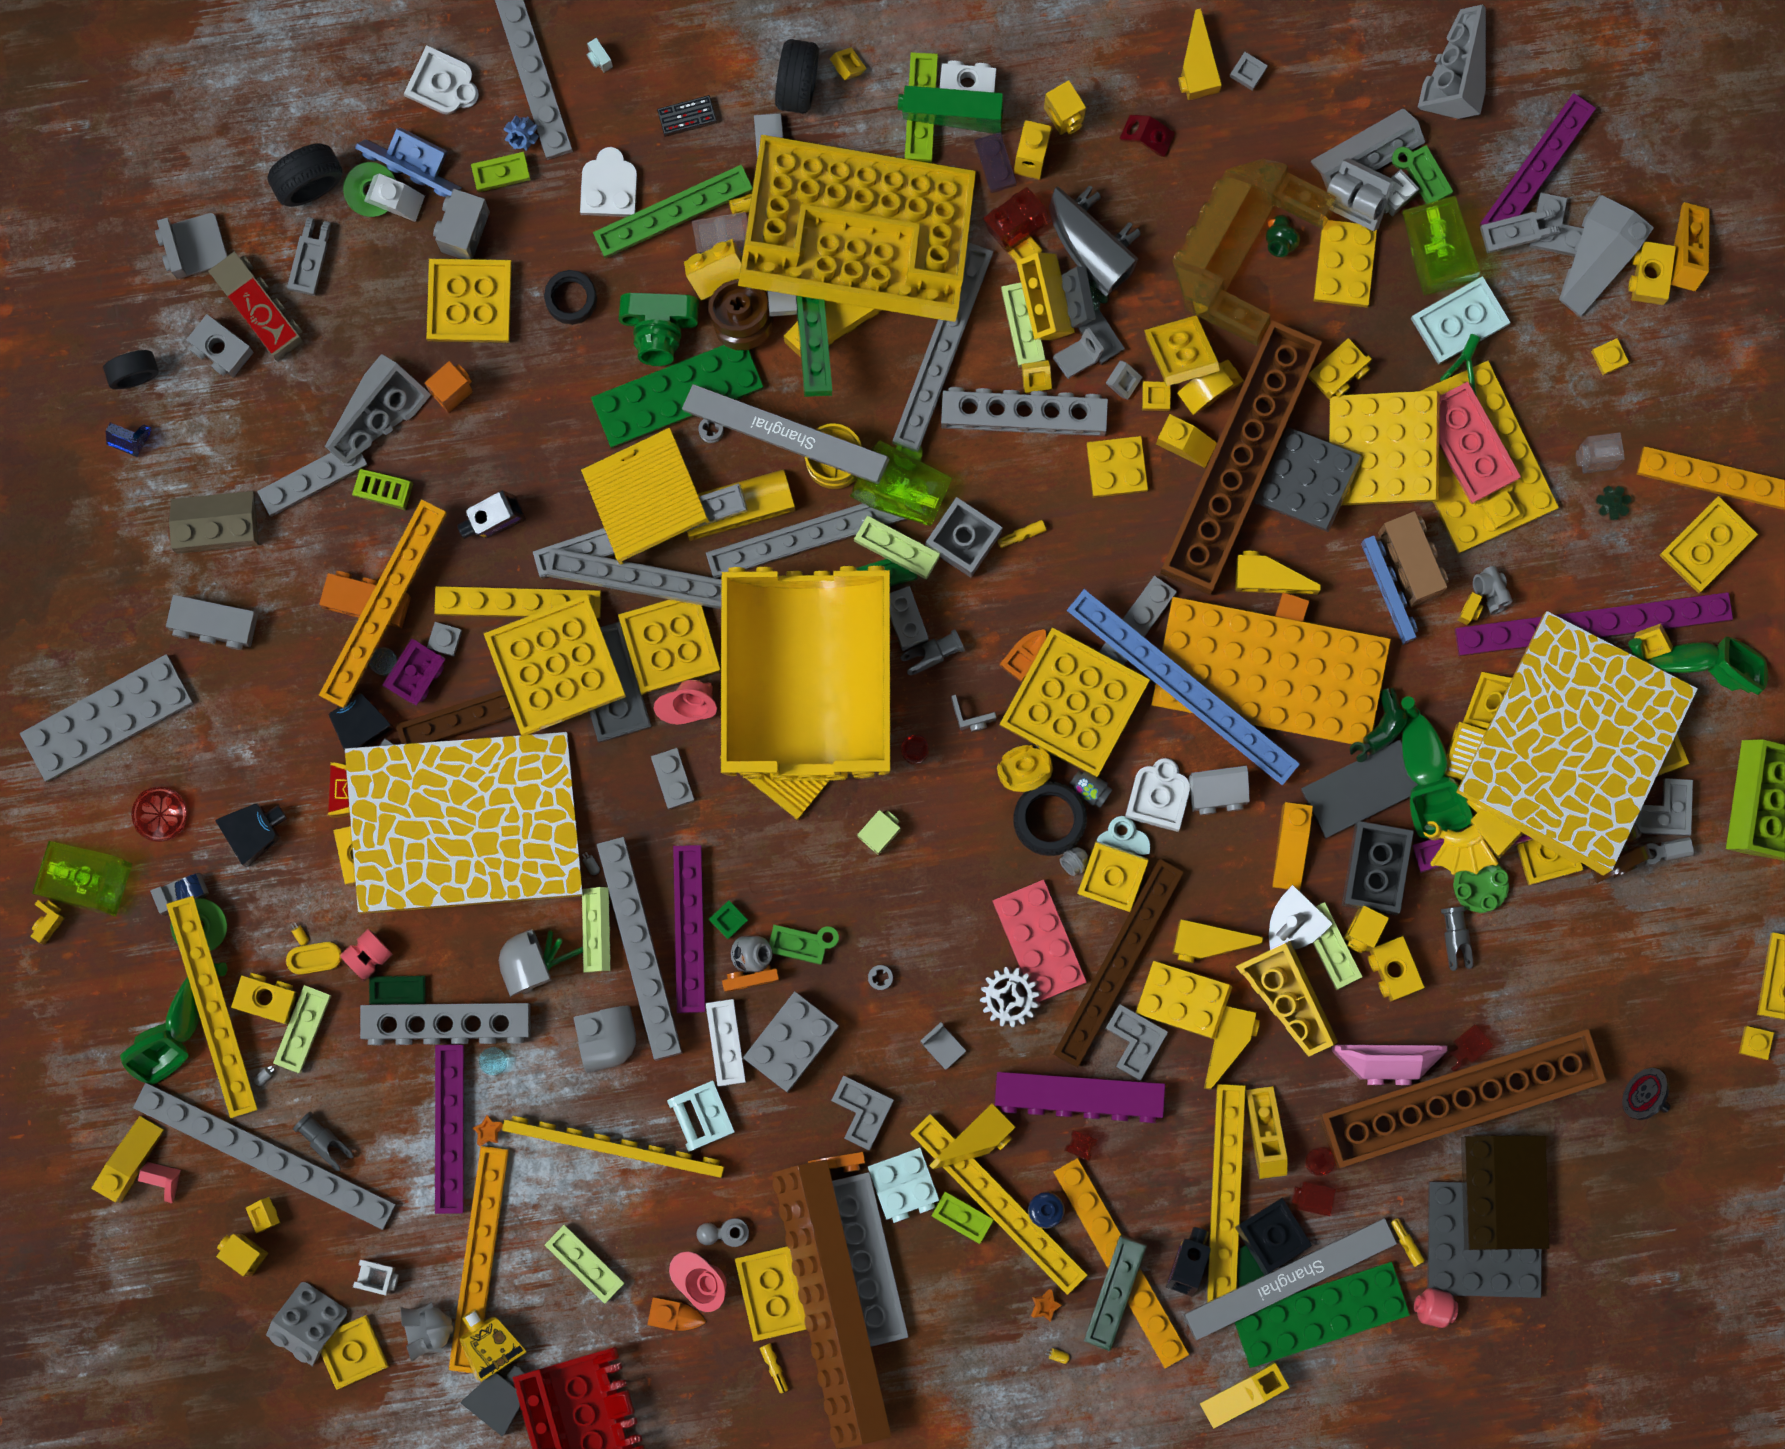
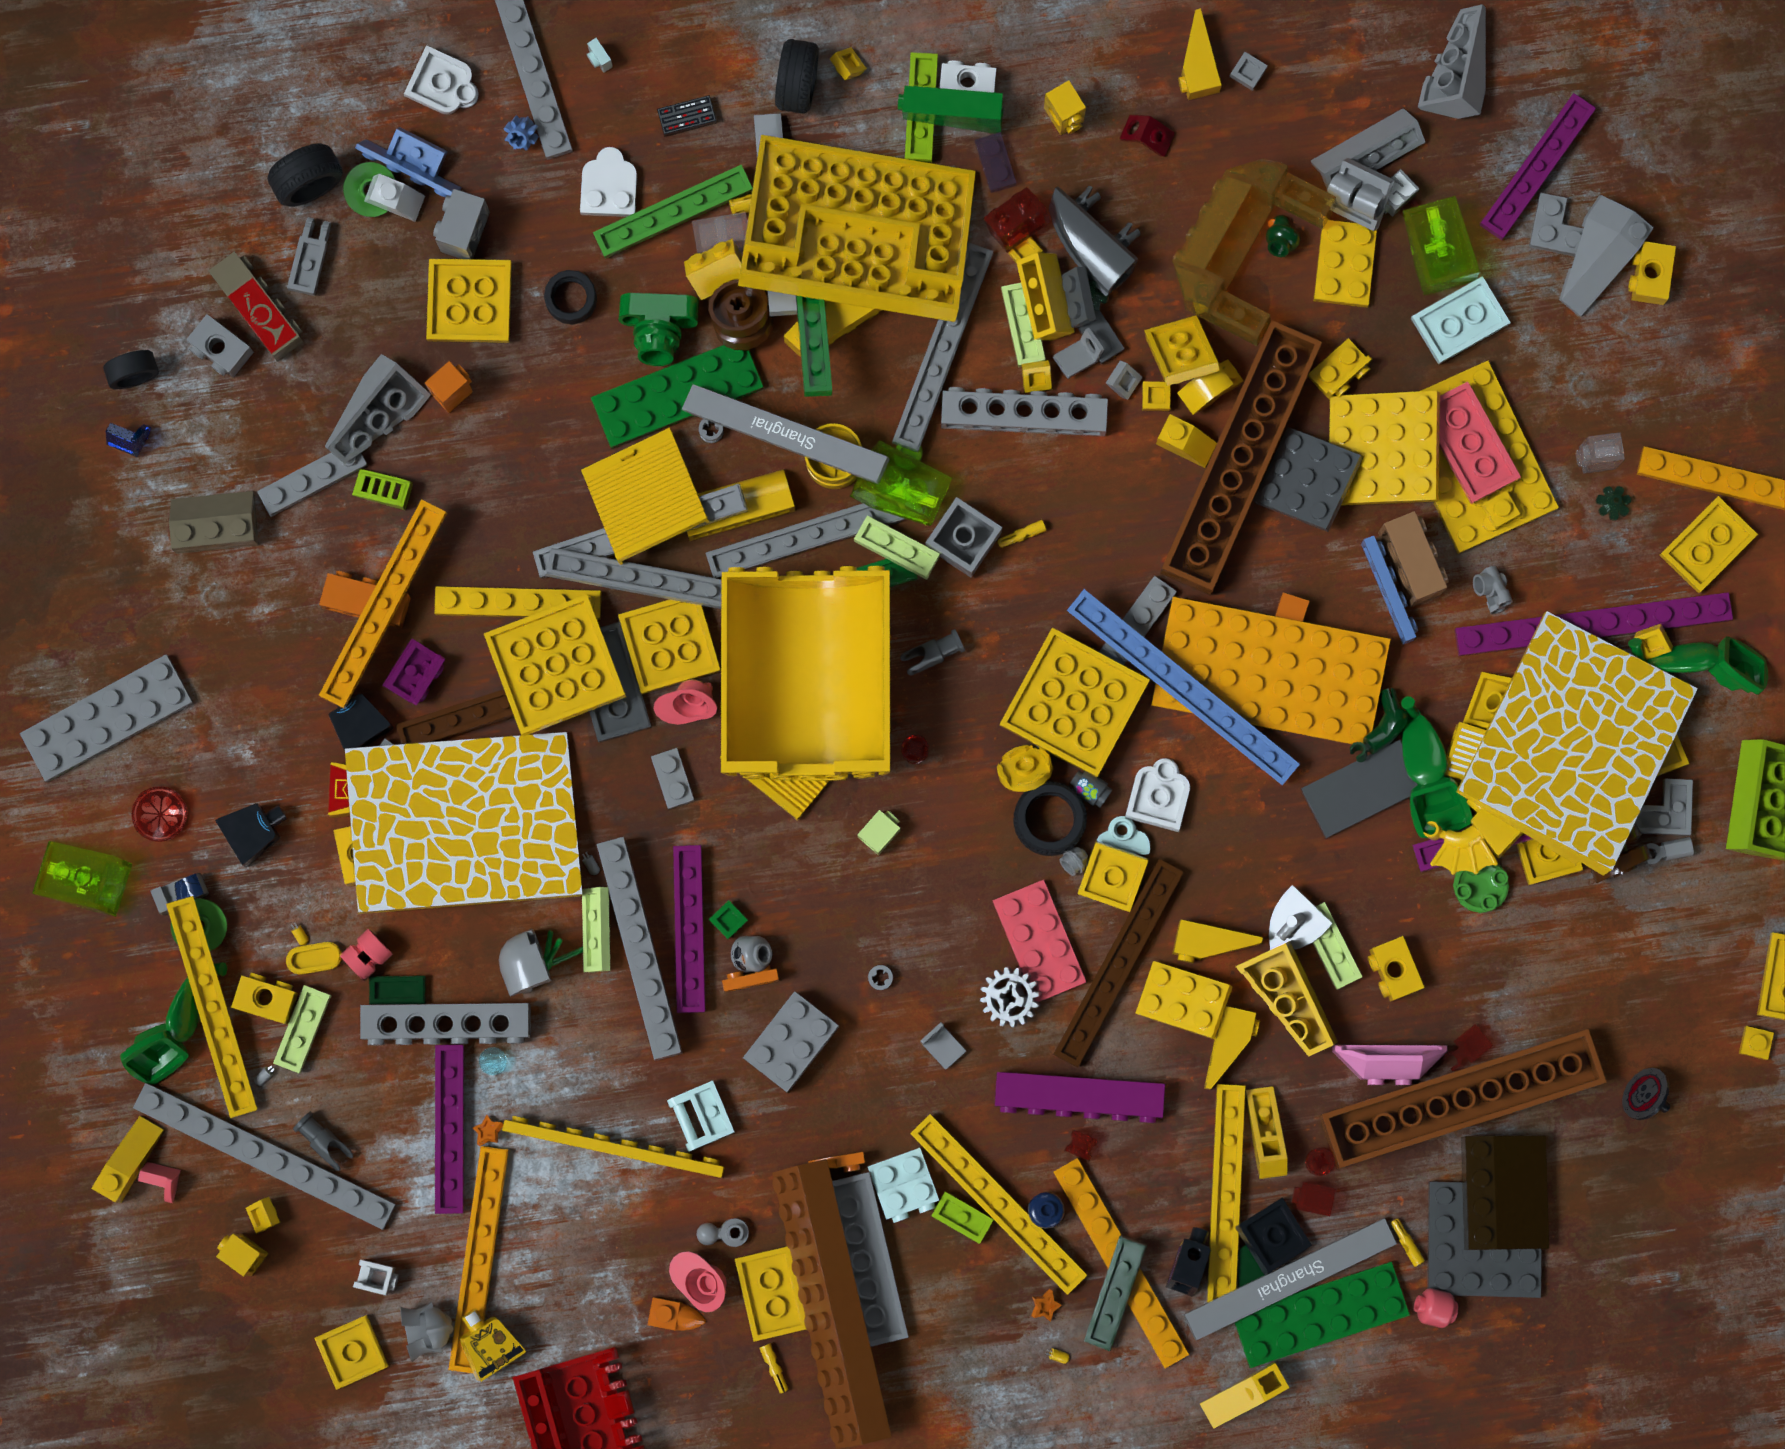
yellow bracket [30,900,65,945] -> none
light grey bracket [155,213,227,279] -> none
light grey brick [166,595,258,650] -> none
light grey bracket [266,1282,347,1366] -> none
clear light blue tile [369,647,398,676] -> none
light grey plate [427,622,462,657] -> none
torso [457,490,526,539] -> none
dark grey torso [461,1365,525,1437] -> none
lime plate [471,152,531,192] -> none
yellowish green plate [545,1225,625,1304] -> none
light grey brick [573,1006,636,1073] -> none
white plate [706,999,746,1087] -> none
bright green hinge [769,925,839,965] -> none
light grey plate [831,1076,894,1150] -> none
light grey brick [890,586,928,651] -> none
yellow slope [929,1104,1015,1169] -> none
light grey bracket [951,695,997,732] -> none
orange plate [999,629,1046,682] -> none
yellow torso [1014,120,1052,180] -> none
yellow plate [1086,436,1148,498] -> none
light grey plate [1105,1004,1168,1081] -> none
light grey slope [1188,766,1250,815] -> none
yellow slope [1235,551,1320,595] -> none
light orange slope [1272,802,1313,891] -> none
dark grey brick [1341,821,1413,916] -> none
yellow brick [1343,906,1389,953] -> none
bright green hinge [1391,145,1453,207] -> none
green plant [1440,334,1481,397] -> none
dark grey piece [1441,906,1473,971] -> none
yellow plate [1457,592,1483,625] -> none
light grey hinge [1480,209,1561,254] -> none
yellow plate [1591,338,1629,376] -> none
light orange slope [1671,202,1709,291] -> none

